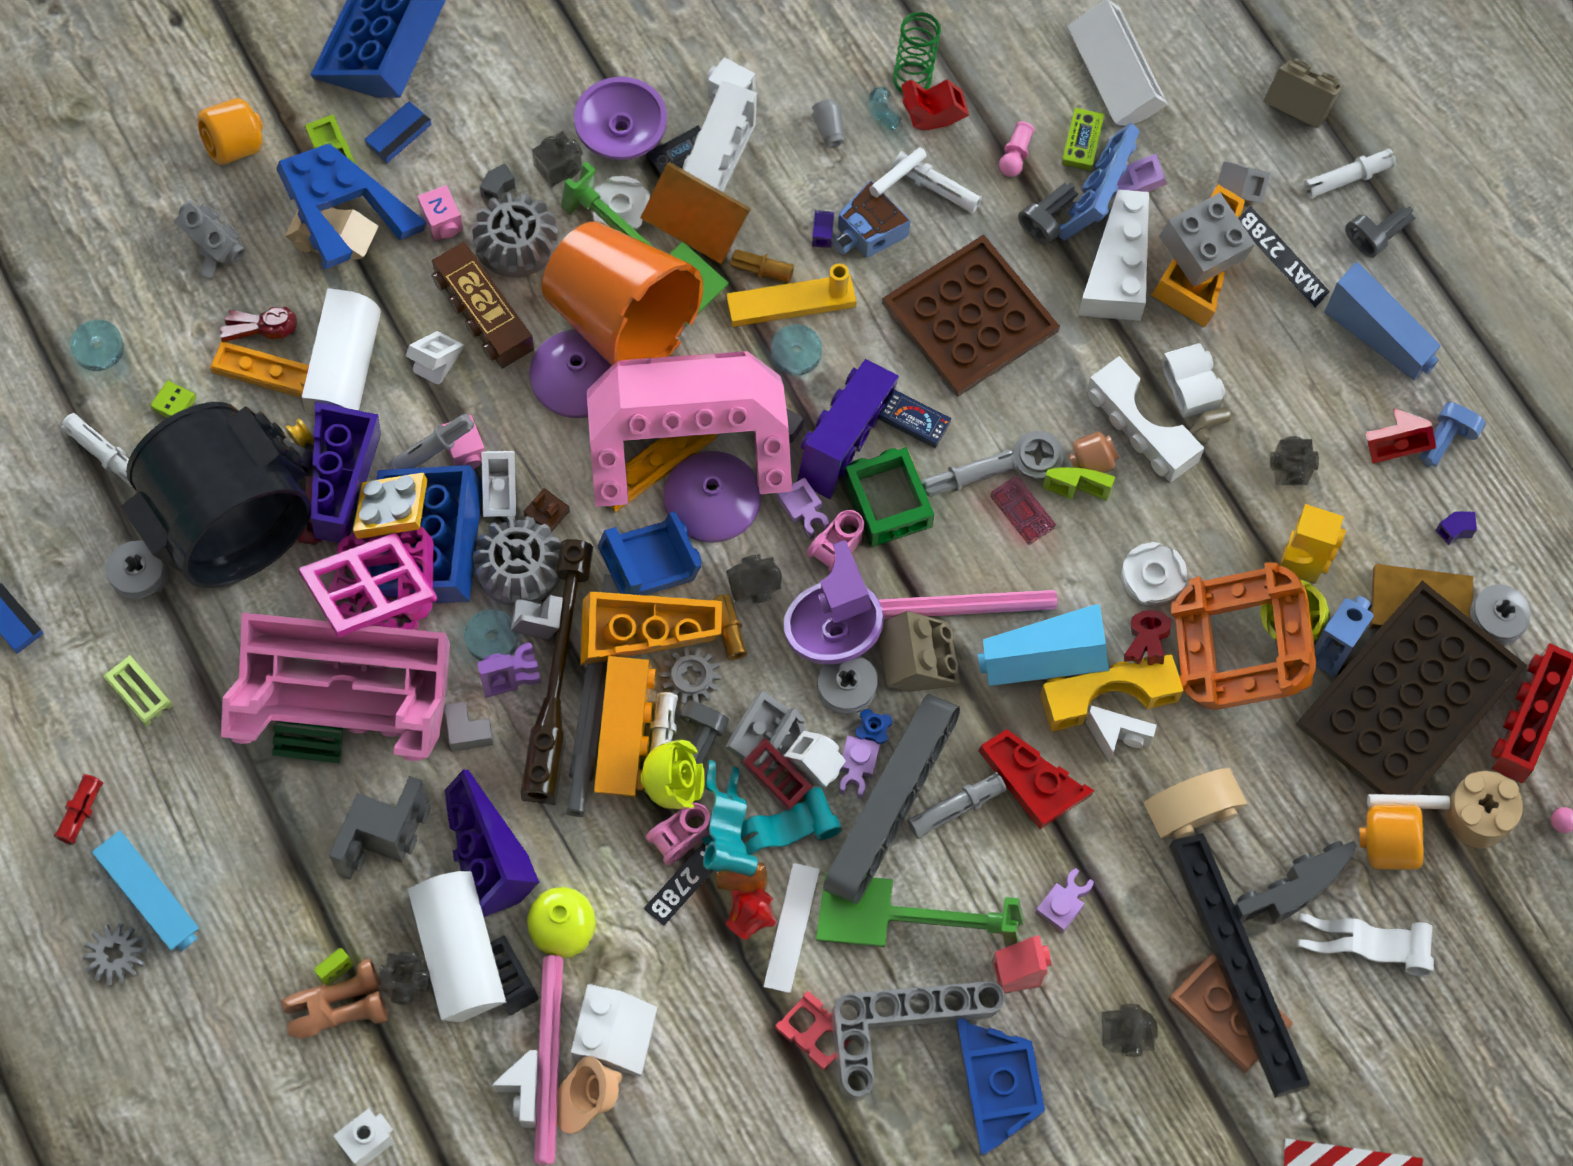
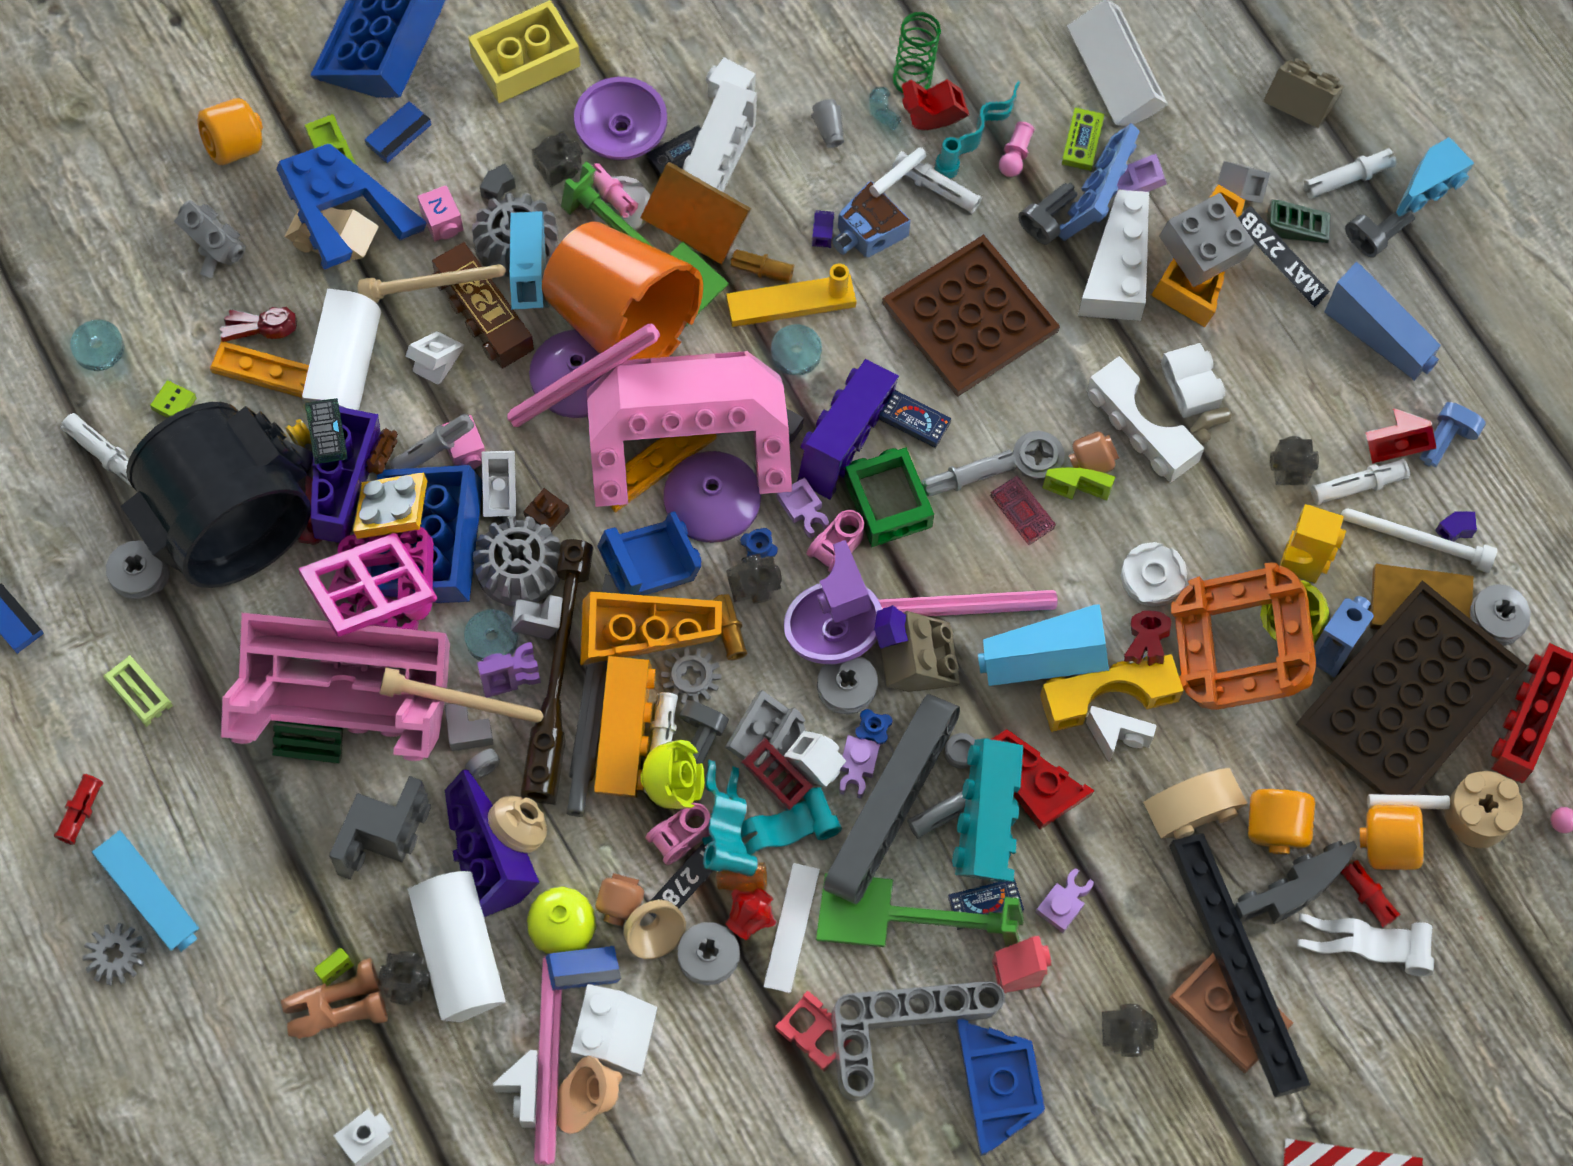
black slope [490,935,539,1016] -> none
none -> tile [305,398,348,464]
none -> tan piece [358,264,506,303]
none -> reddish brown axle [366,428,398,475]
none -> tan piece [379,668,543,723]
none -> light grey tile [465,749,500,779]
none -> light yellow brick [468,0,581,103]
none -> tan piece [488,796,547,853]
none -> bright pink axle [507,324,660,427]
none -> medium azure slope [510,211,549,309]
none -> tile [545,946,621,991]
none -> bright pink pin [591,163,638,218]
none -> nougat head [595,873,645,926]
none -> tan piece [624,900,686,959]
none -> light grey piece [677,922,740,986]
none -> blue plate [740,528,778,563]
none -> dark purple piece [874,605,908,649]
none -> teal flag [934,81,1020,179]
none -> light grey tile [944,733,975,769]
none -> dark blue tile [948,878,1024,930]
none -> teal wedge [952,738,1023,882]
none -> light orange head [1248,789,1315,855]
none -> dark green slope [1267,199,1330,243]
none -> white pin [1311,459,1410,505]
none -> red pin [1340,860,1401,928]
none -> white piece [1341,508,1497,573]
none -> medium azure slope [1396,137,1474,217]

